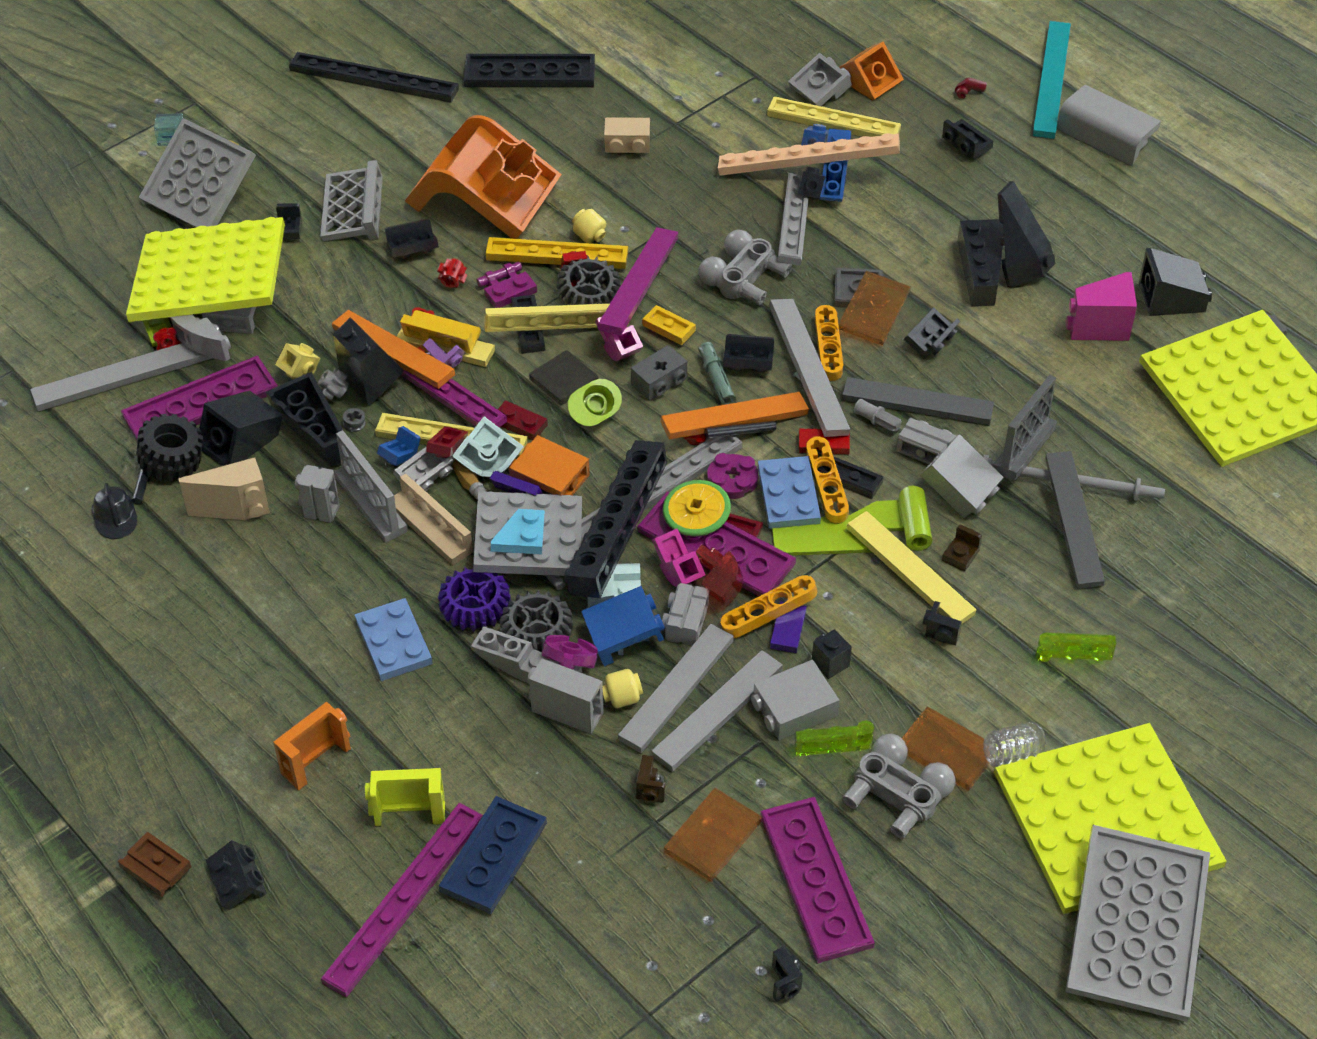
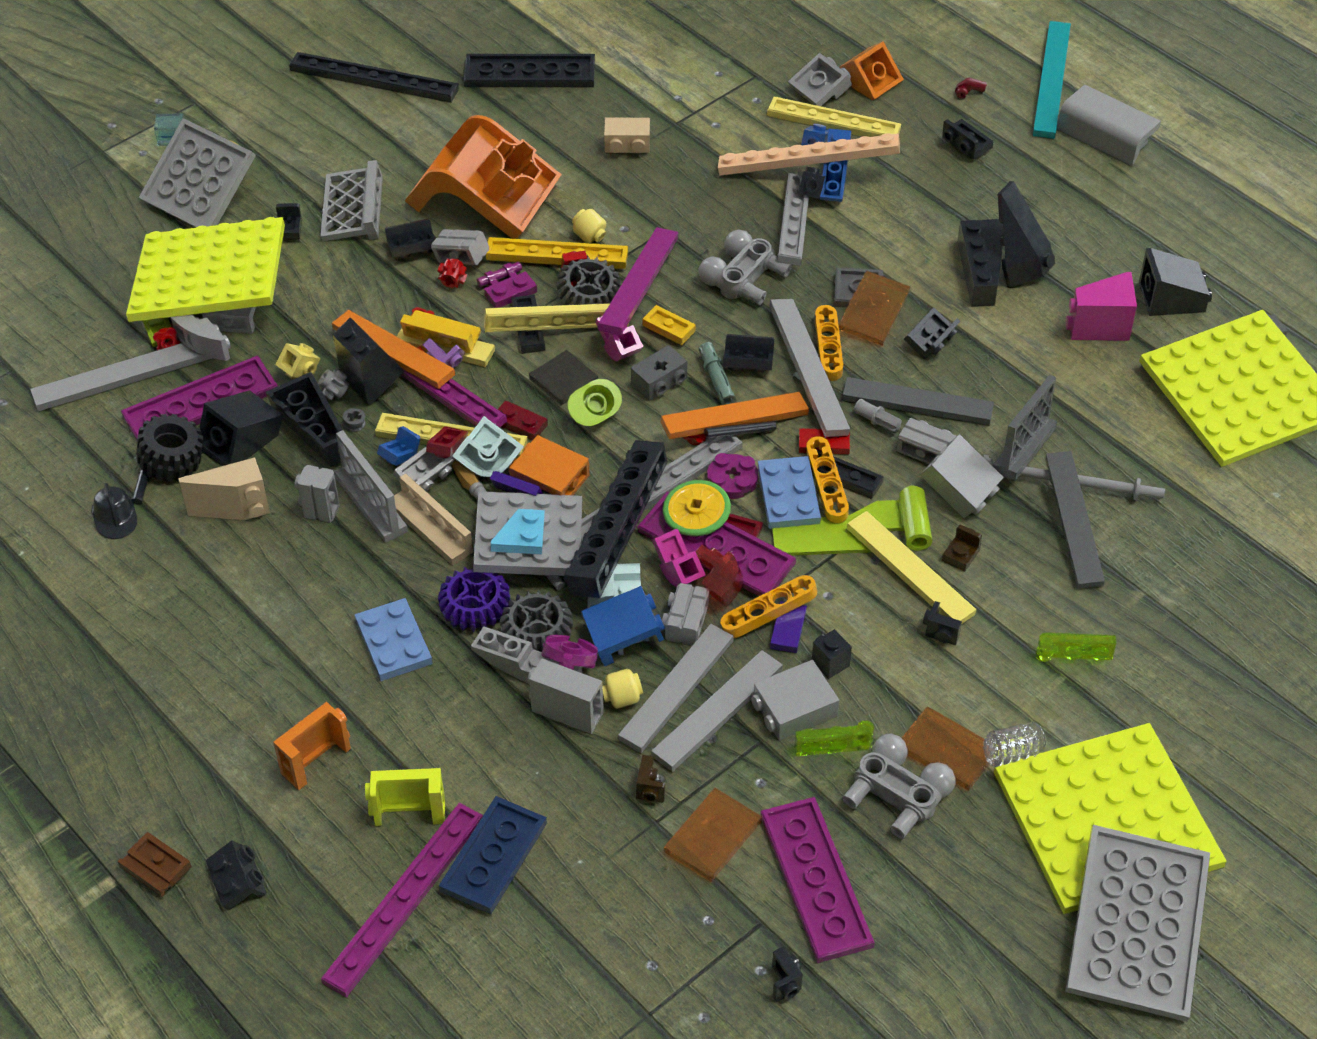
none -> light grey brick [431,229,489,265]

